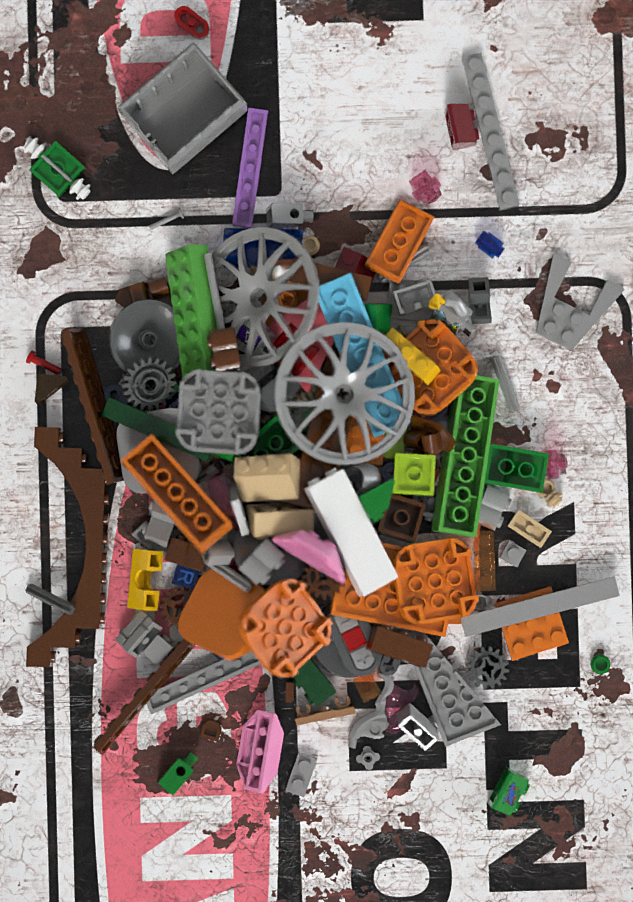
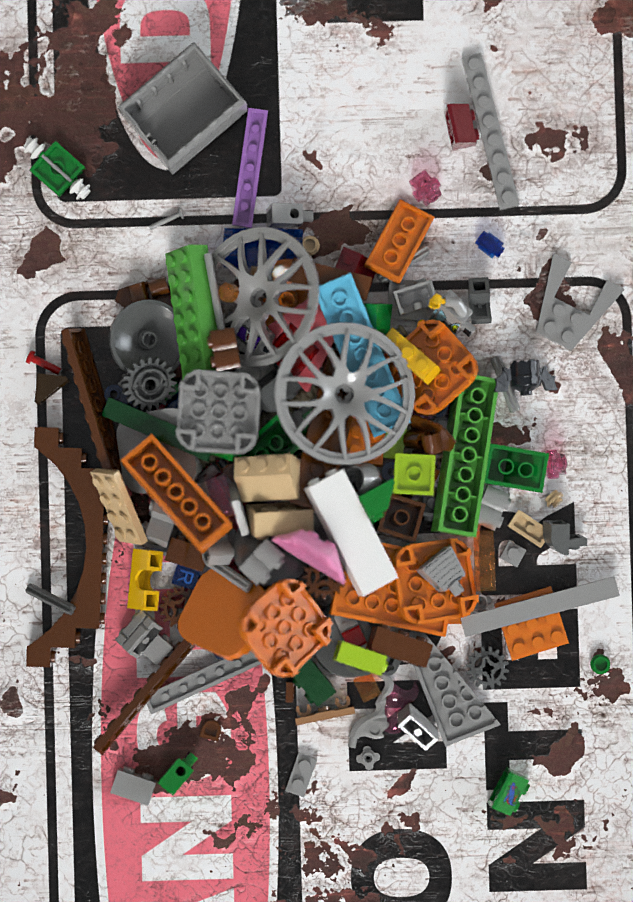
red plate [174,6,210,40] -> none
bright pink wedge [236,710,284,794] -> none
tan plate [536,478,555,498] -> none
none -> tan plate [90,468,148,545]
none -> light grey brick [110,766,157,806]
none -> clear orange tile [218,282,239,303]
none -> lime brick [332,641,388,676]
none -> light grey torso [416,546,465,597]
none -> black helmet [493,359,558,396]
none -> dark grey brick [543,520,587,555]

